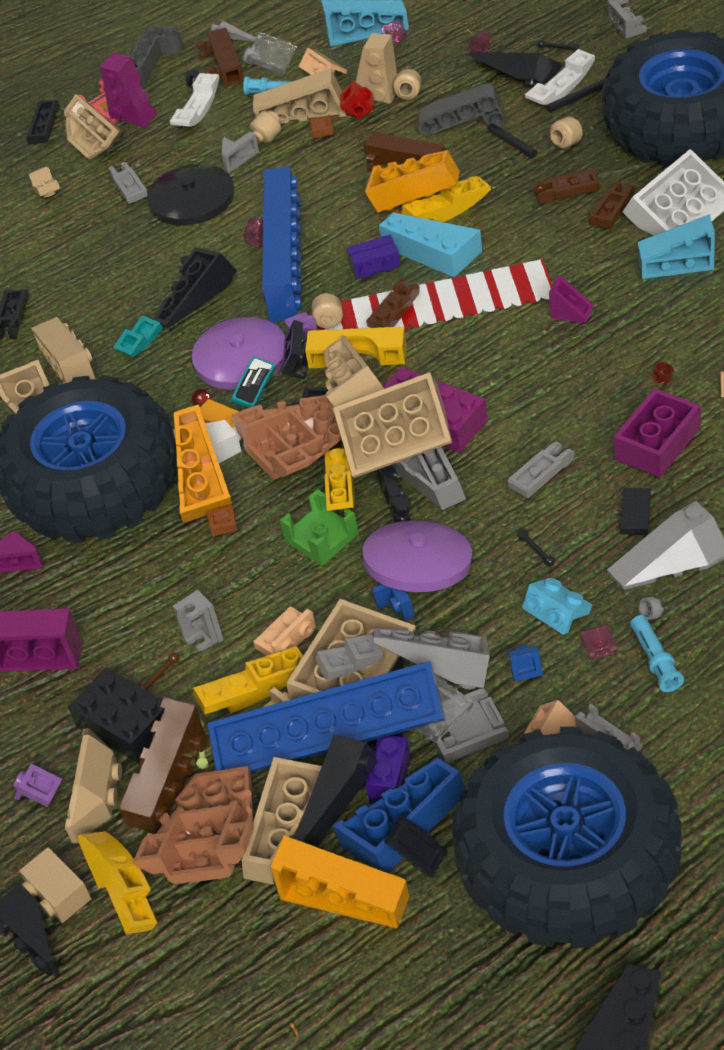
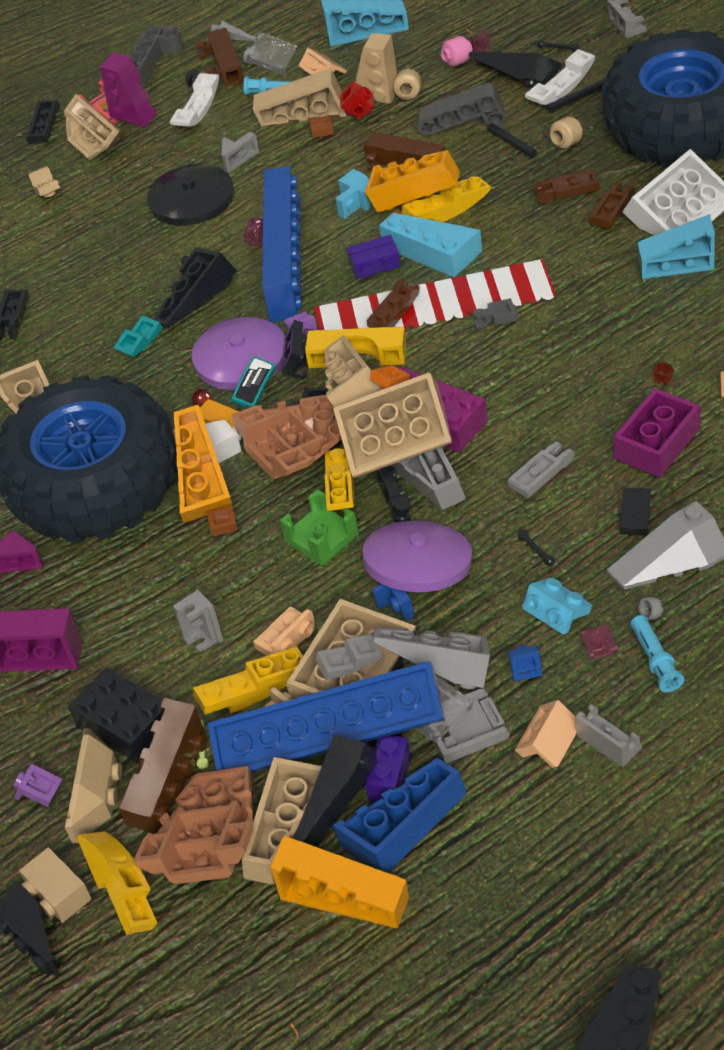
tan wedge [31,317,96,384] -> none
light grey hinge [108,162,148,204] -> none
reddish brown hinge [139,653,179,691] -> none
tan head [250,111,282,143] -> none
tan head [311,293,343,329] -> none
clear pink plate [382,21,407,43] -> none
black tile [384,816,448,878] -> none
black wheel [452,726,681,949] -> none
magenta slope [549,275,594,323] -> none
none -> medium azure brick [335,169,372,219]
none -> orange bracket [370,365,410,389]
none -> bright pink head [441,36,472,67]
none -> dark grey plate [473,298,518,329]

